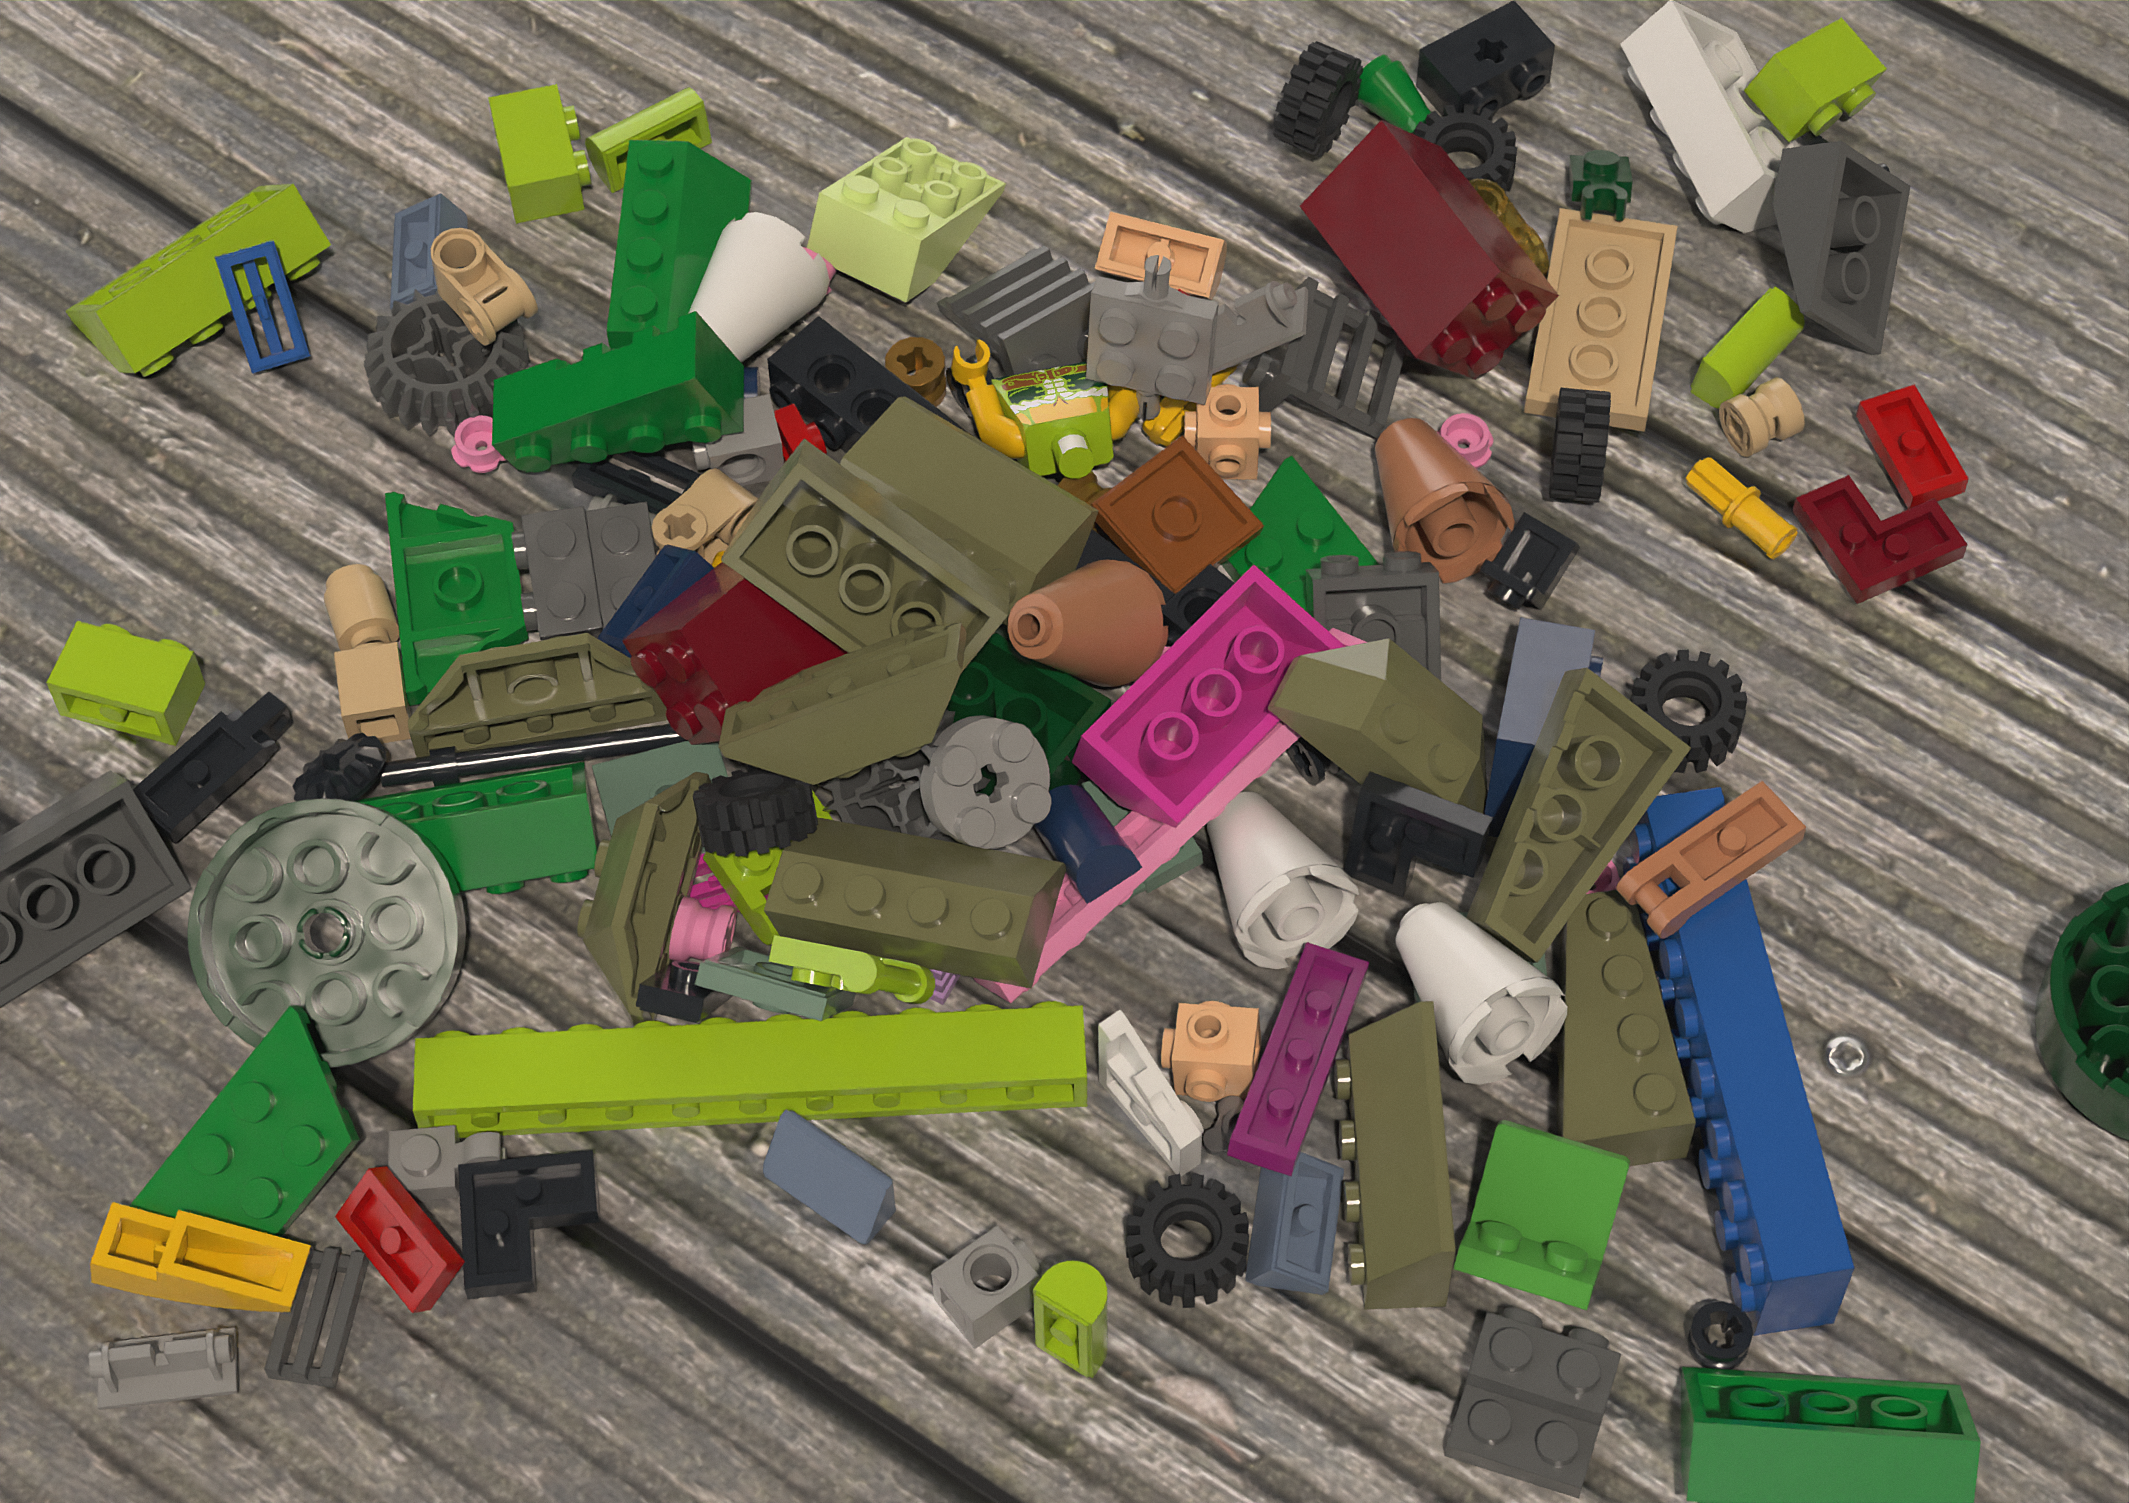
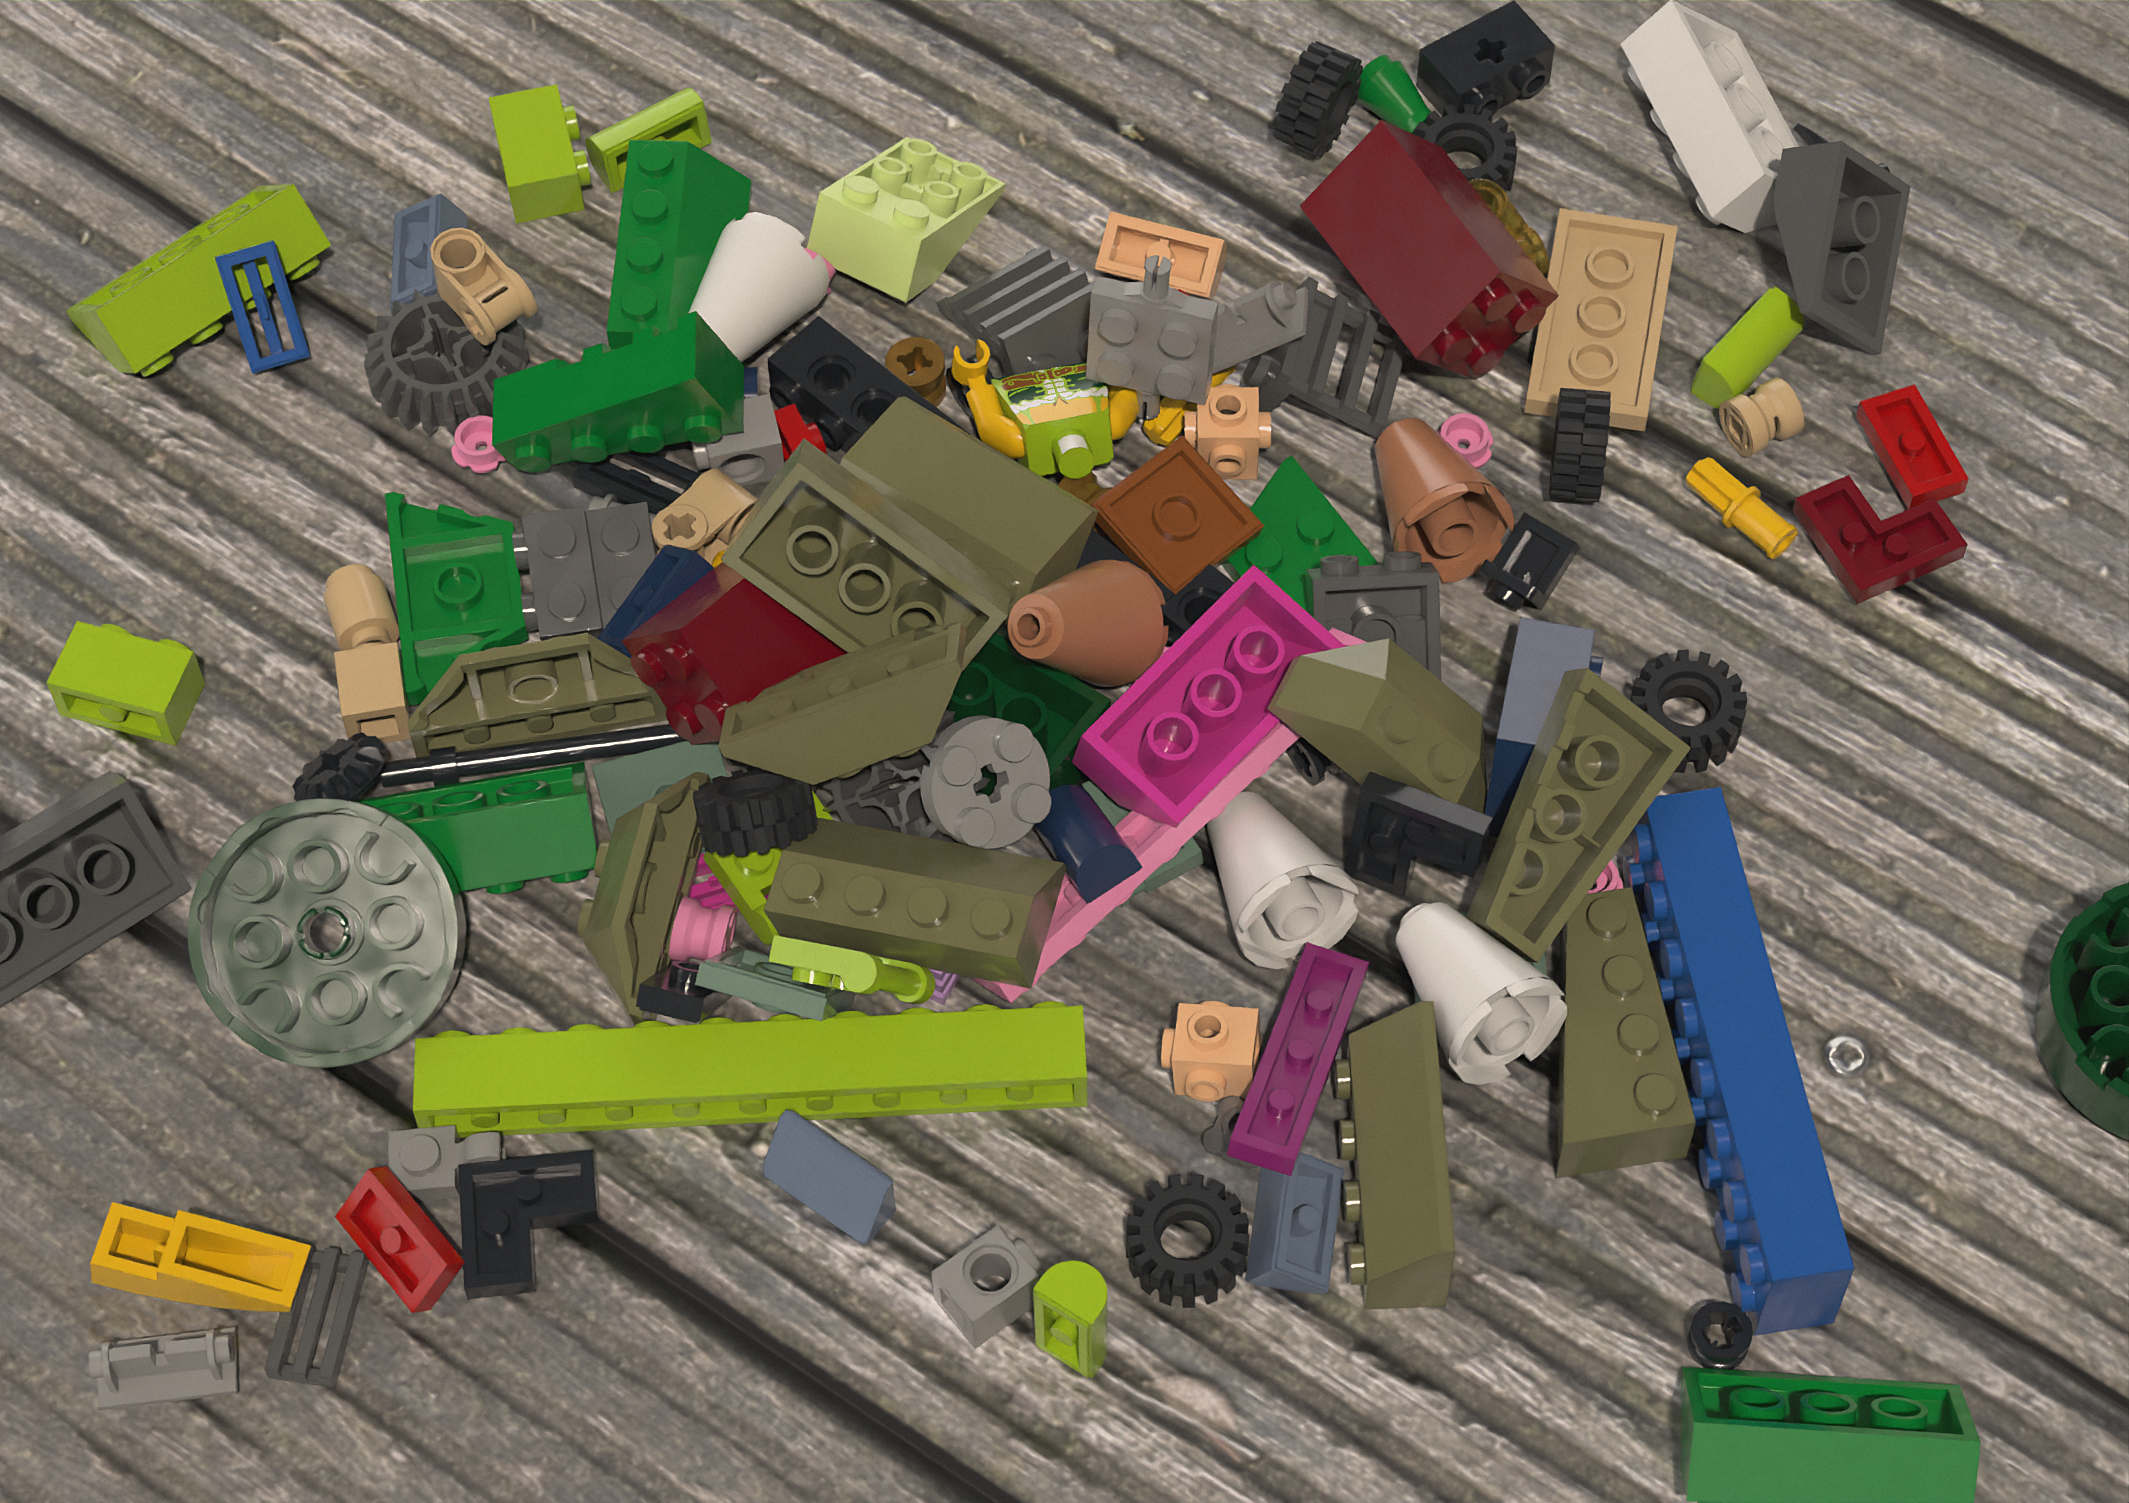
green wing [129,1005,360,1237] -> none
black hinge [132,691,293,844] -> none
white wing [1098,1010,1204,1177] -> none
dark grey plate [1444,1308,1621,1499] -> none
bright green bracket [1454,1120,1630,1310] -> none
dark green plate [1568,150,1633,221] -> none
nougat plate [1616,781,1806,939] -> none
lime brick [1744,17,1887,143] -> none

